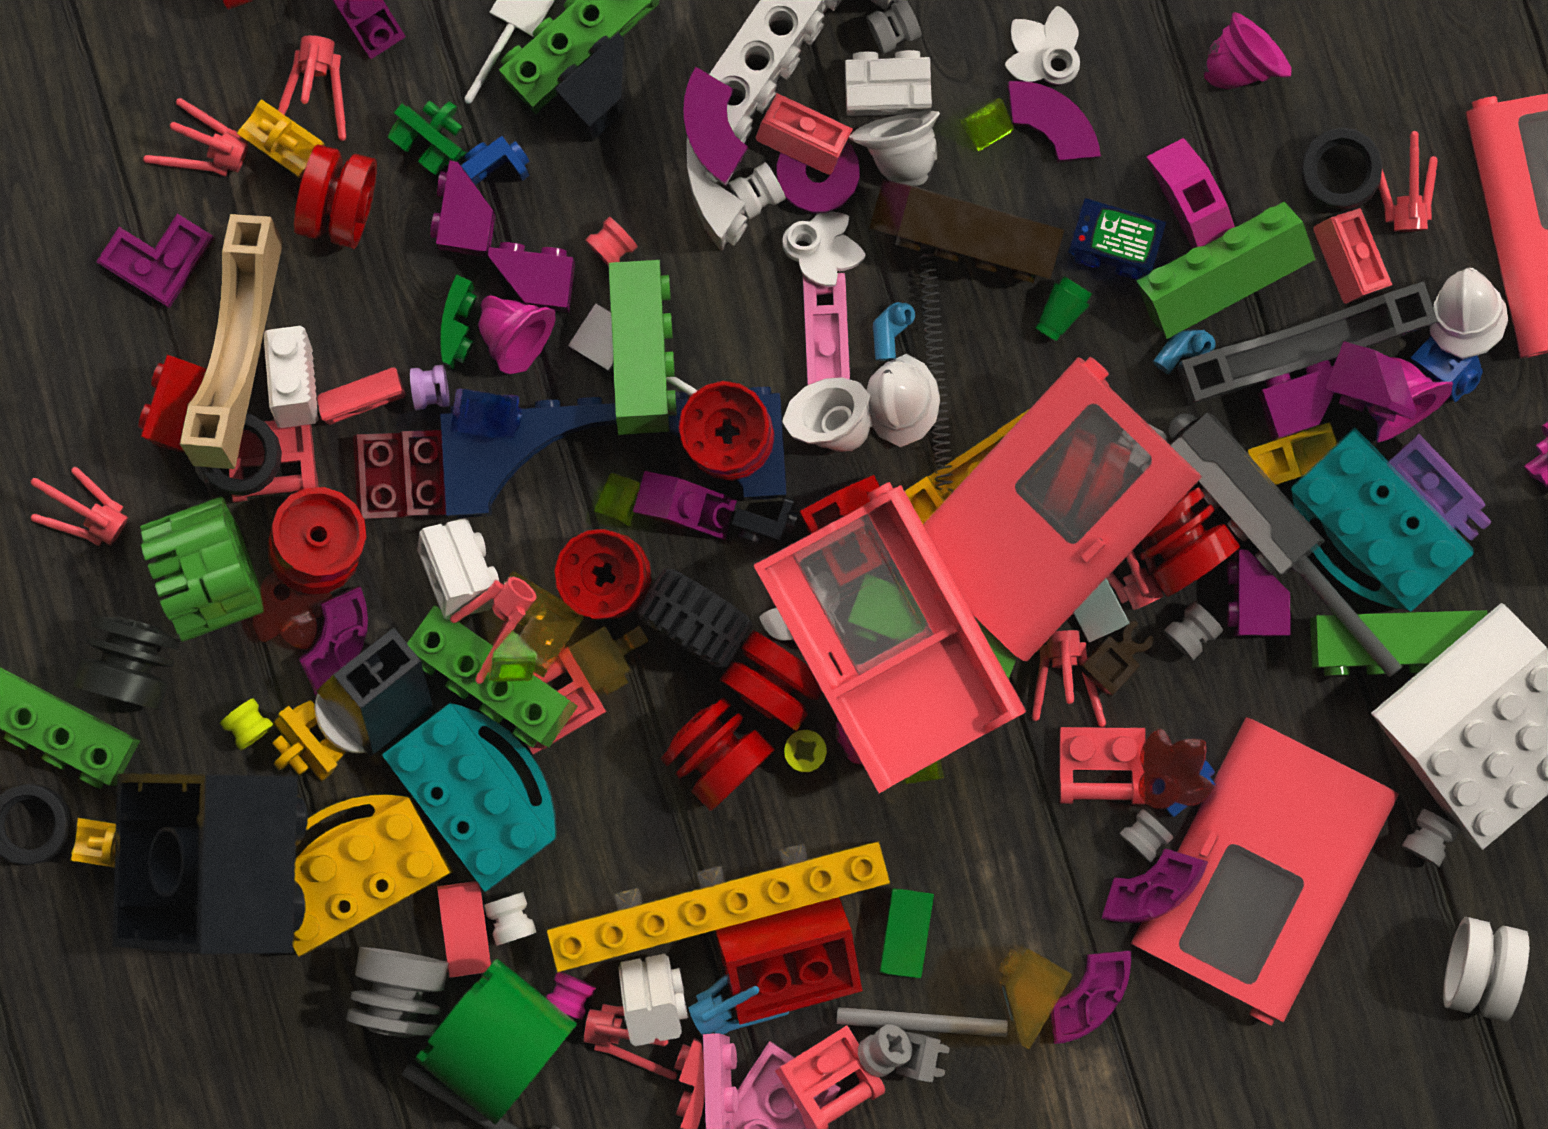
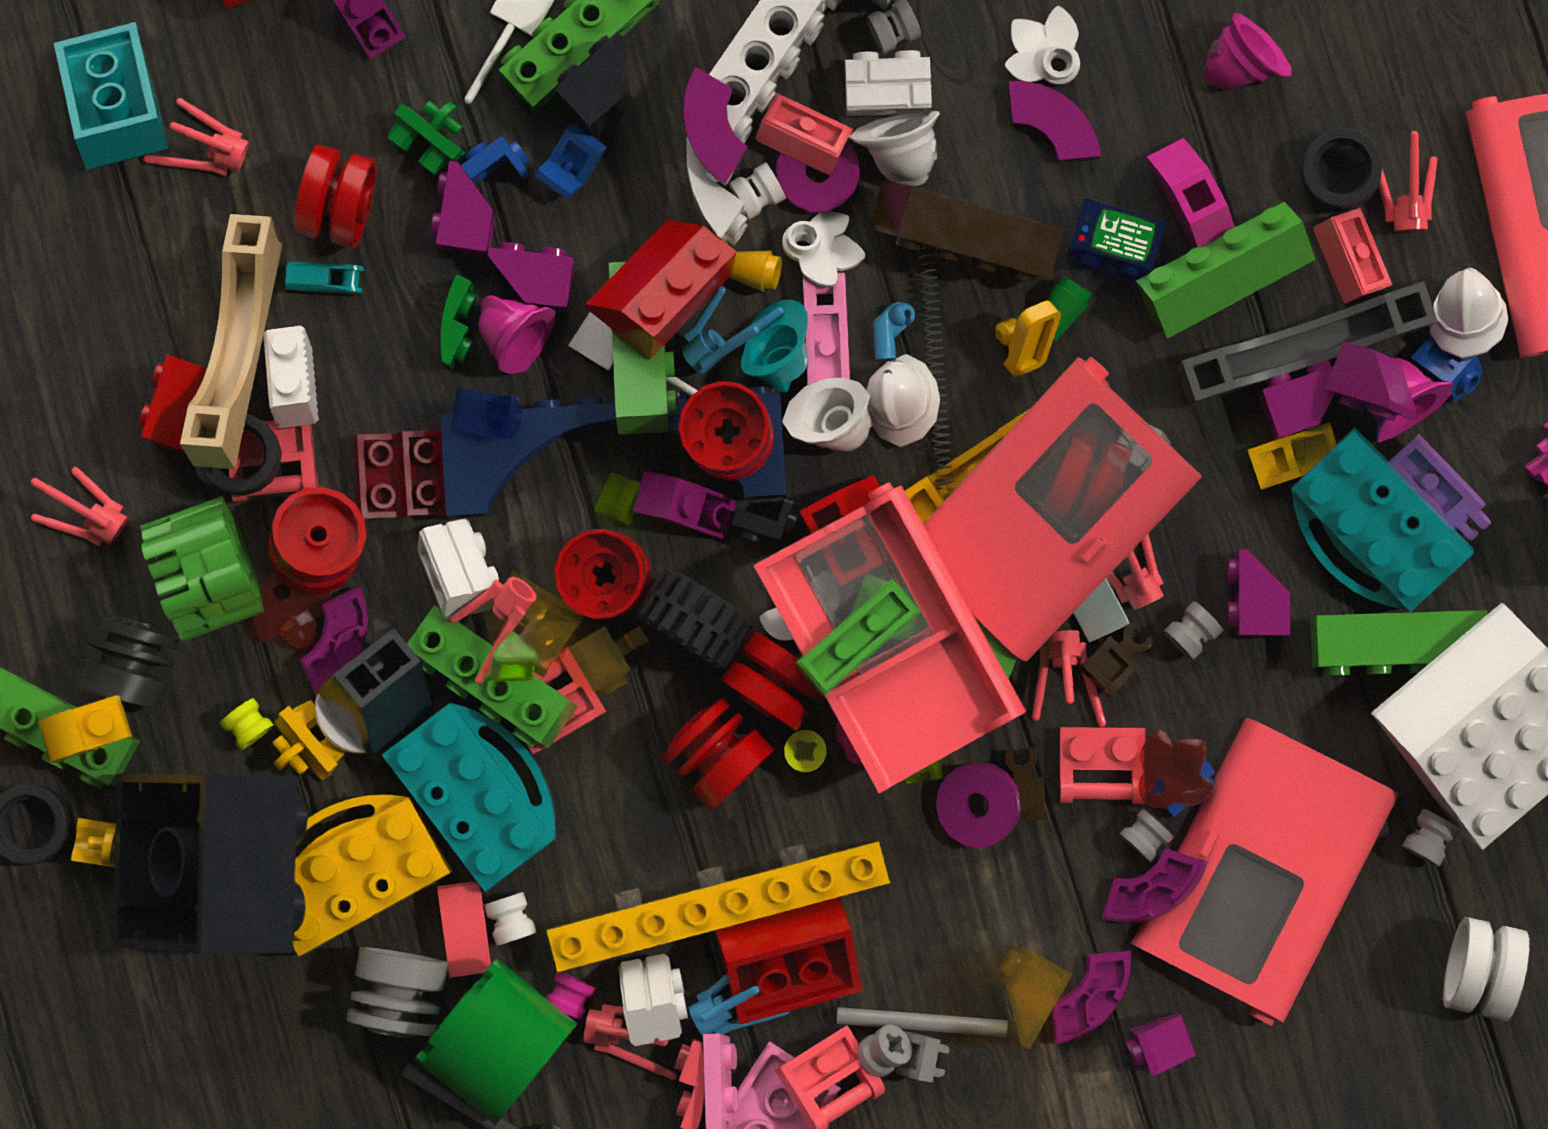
magenta tile [97,214,215,308] -> none
yellow hips [237,99,324,178] -> none
coral plant [278,36,347,141] -> none
coral slope [317,368,406,425] -> none
lavender wheel [410,364,450,410] -> none
coral wheel [585,217,638,266] -> none
green slope [879,887,934,978] -> none
clear neon green slope [959,98,1015,151] -> none
red wheel [1138,487,1240,597] -> none
dark azure arm [1153,329,1216,374] -> none
piece [1169,413,1402,678] -> none
none -> yellow brick [38,695,132,763]
none -> teal slope [54,22,168,170]
none -> teal bar [285,261,364,295]
none -> blue bracket [535,123,607,199]
none -> red slope [585,220,737,359]
none -> dark azure plant [682,286,784,373]
none -> yellow cone [729,251,782,292]
none -> teal piece [740,300,809,393]
none -> bright green tile [795,579,921,697]
none -> magenta tile [936,762,1021,848]
none -> yellow piece [995,301,1061,377]
none -> dark brown plate [1004,748,1046,821]
none -> magenta slope [1125,1012,1196,1076]

